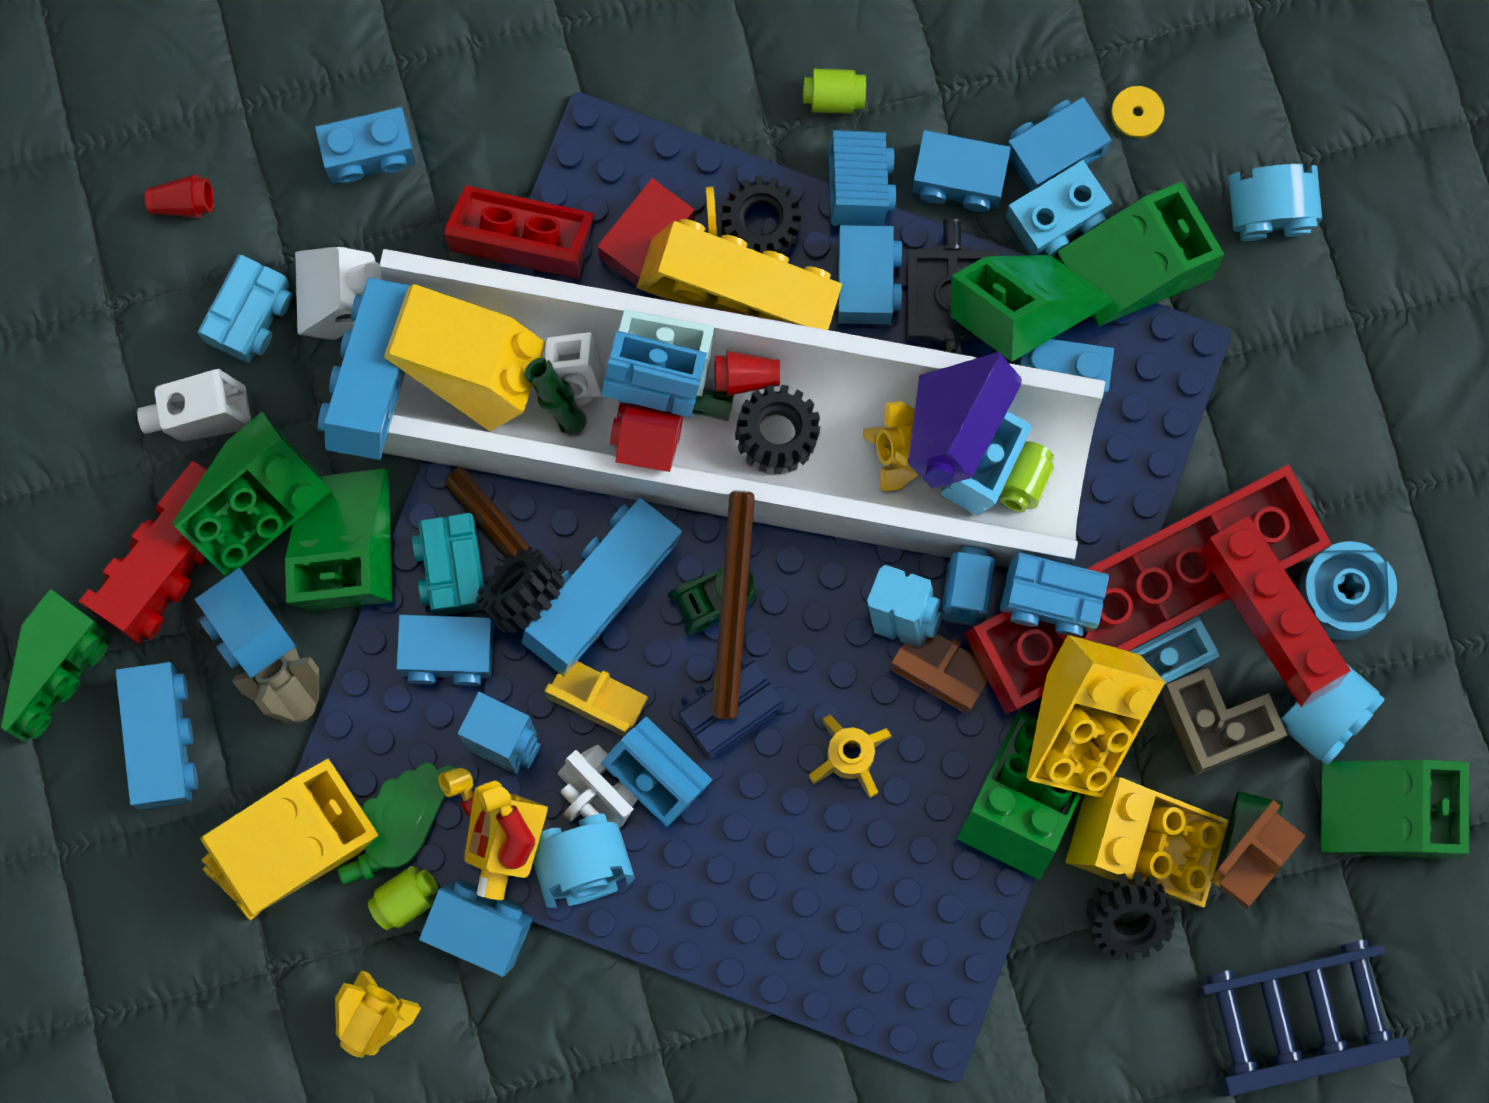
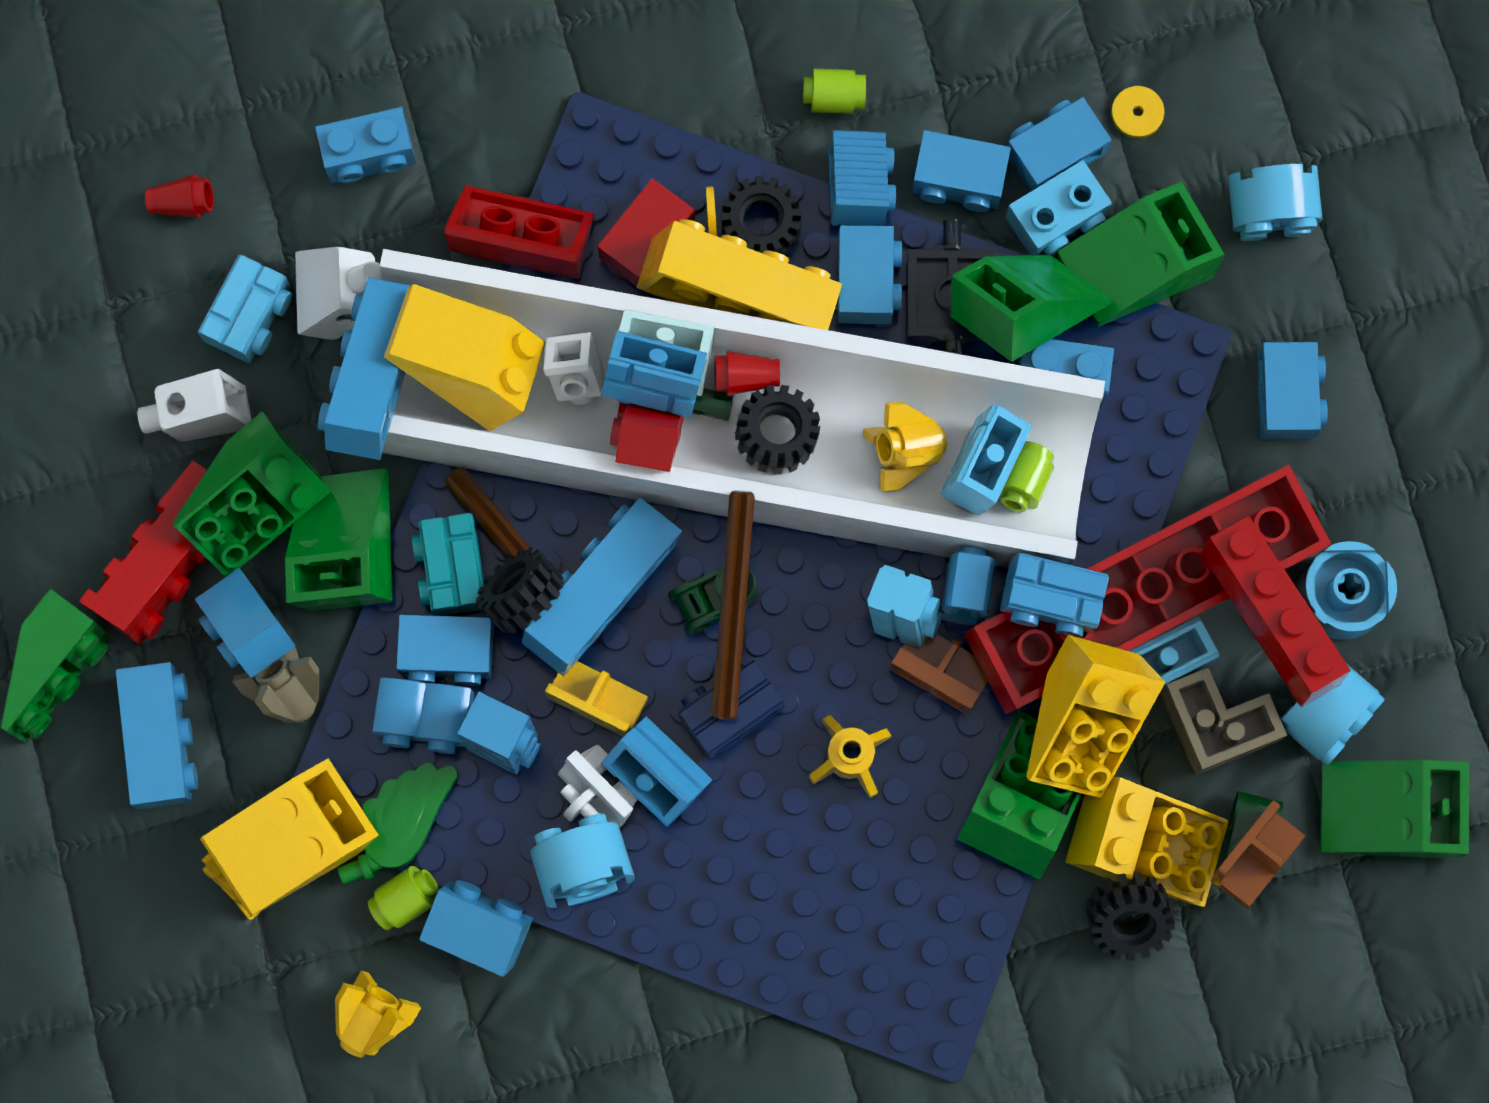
torso [438,768,548,900] -> none
dark green pin [524,358,587,435] -> none
dark purple slope [908,352,1022,489] -> none
dark blue fence [1196,939,1411,1097] -> none
none -> dark azure brick [372,678,474,754]
none -> dark azure brick [1257,342,1328,440]

